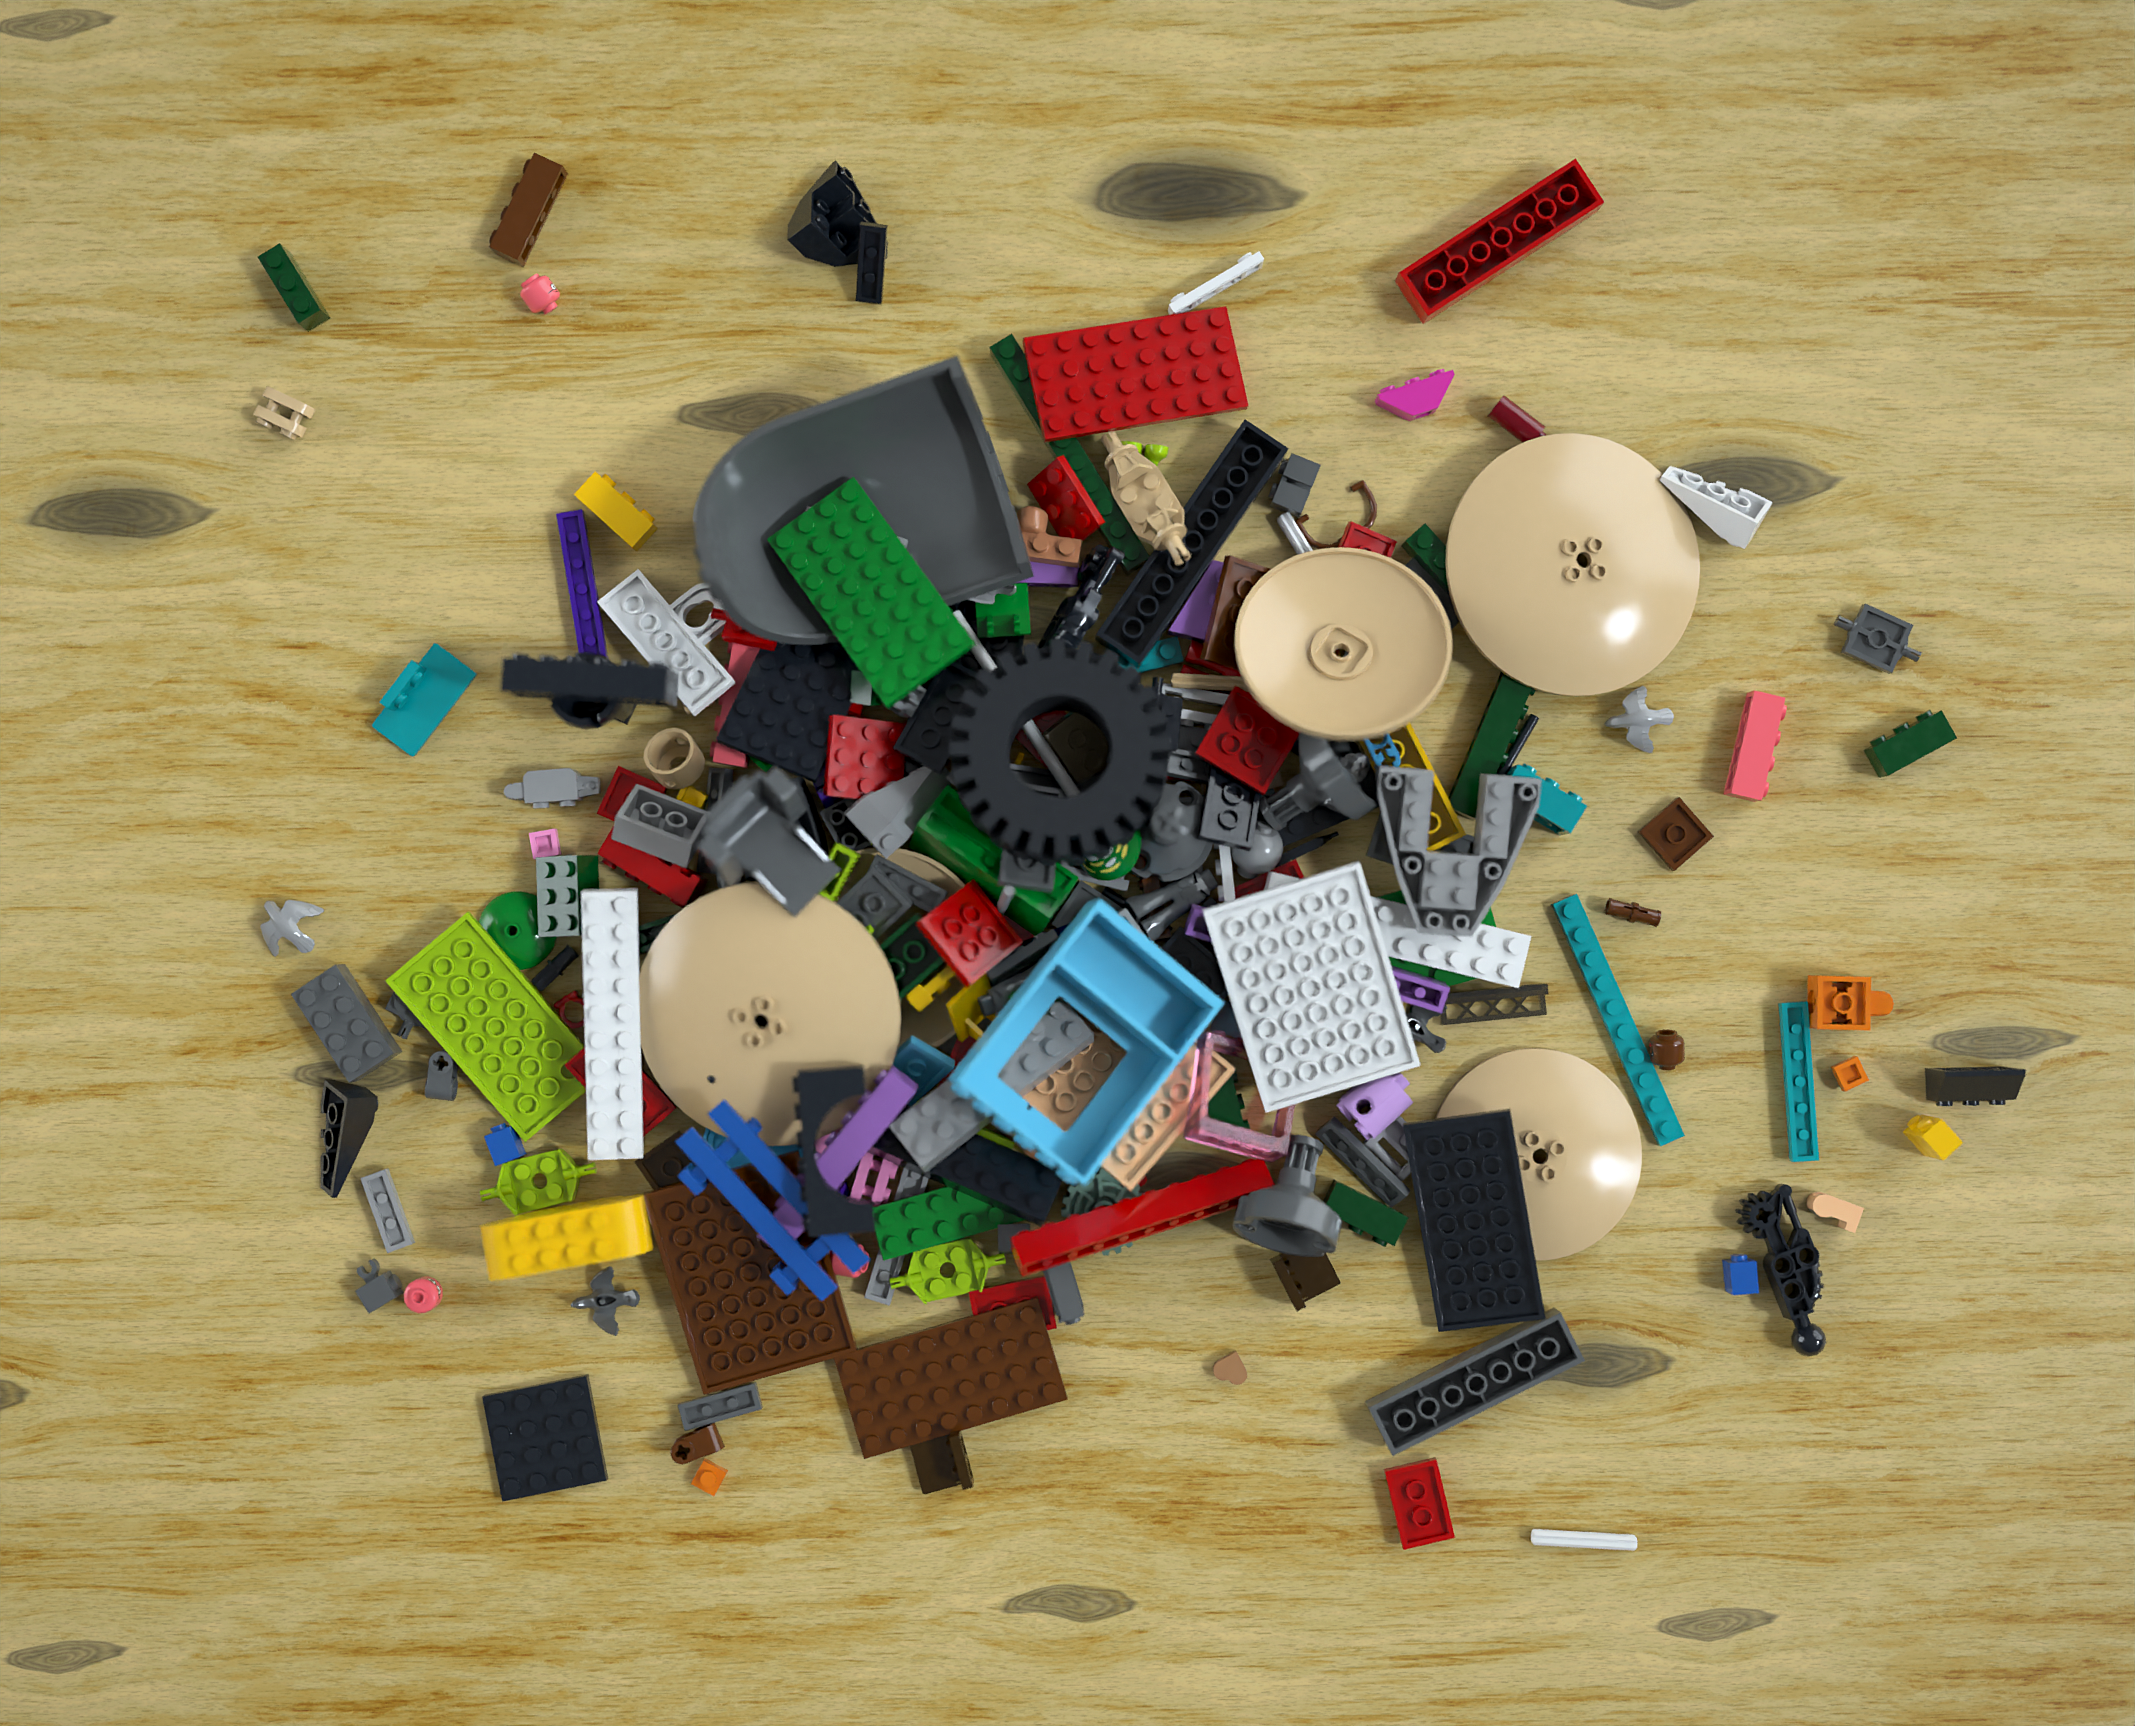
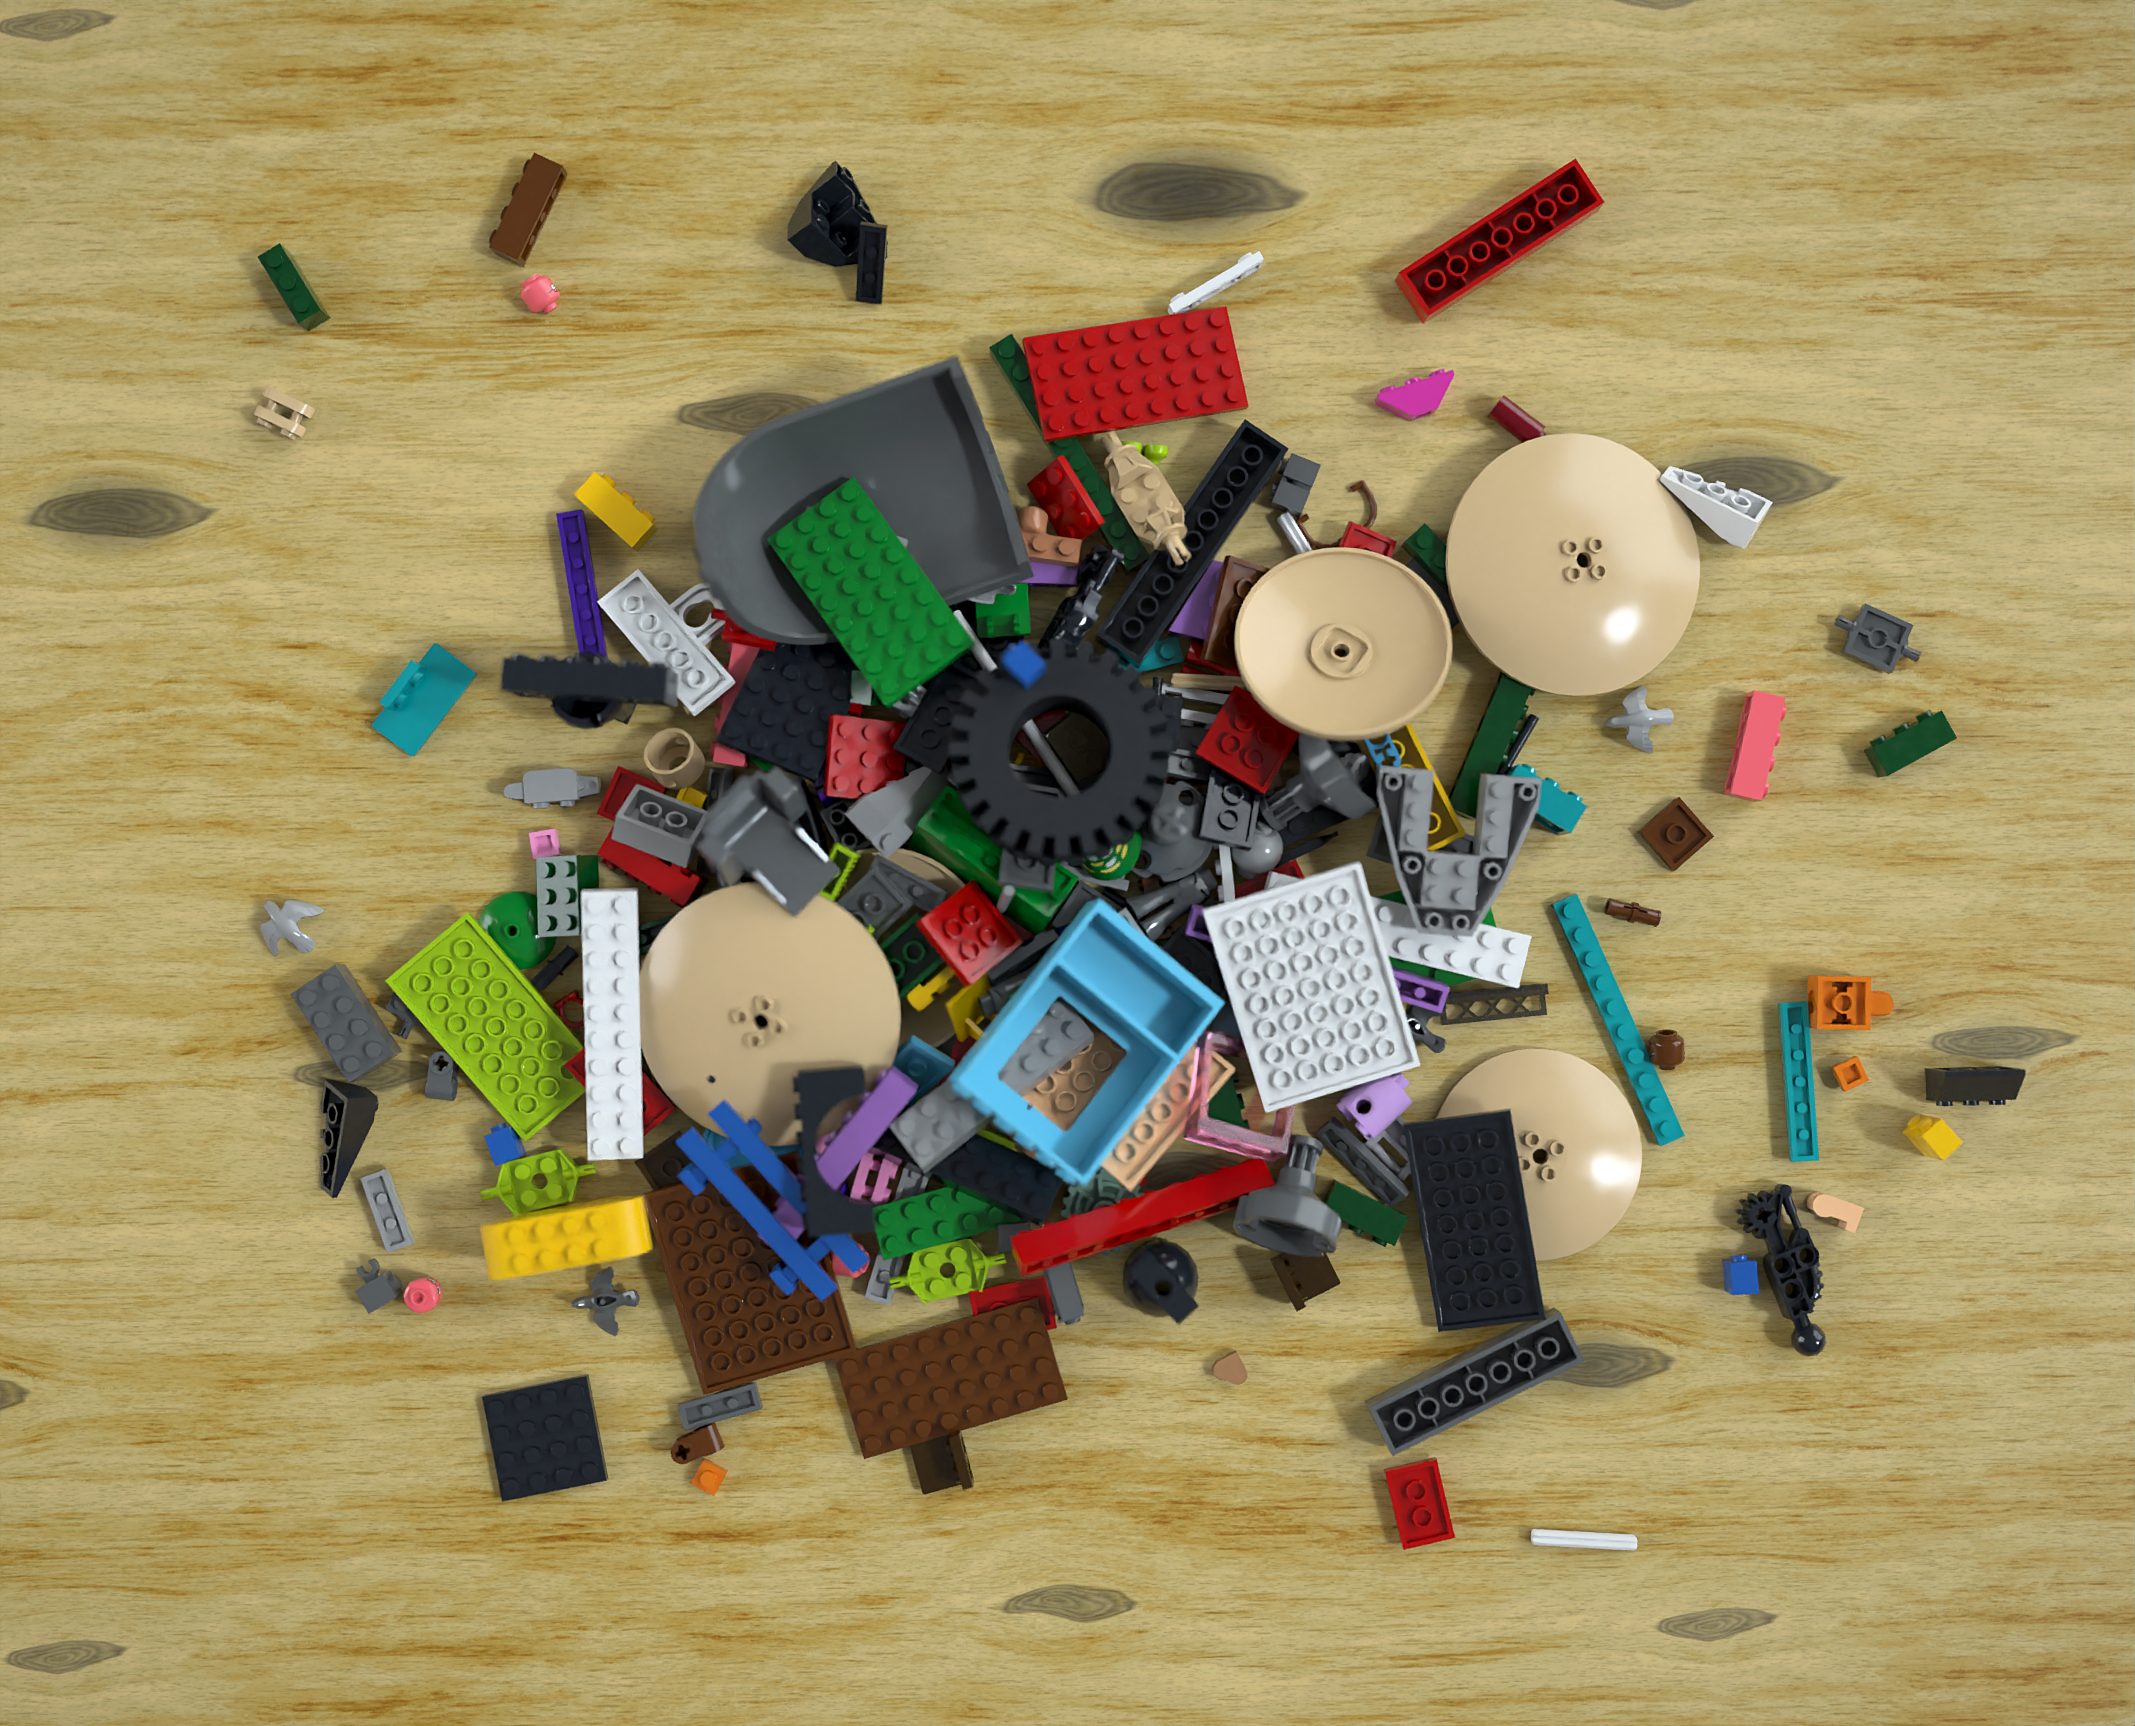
none -> blue brick [1003,641,1046,690]
none -> black piece [1122,1240,1199,1325]

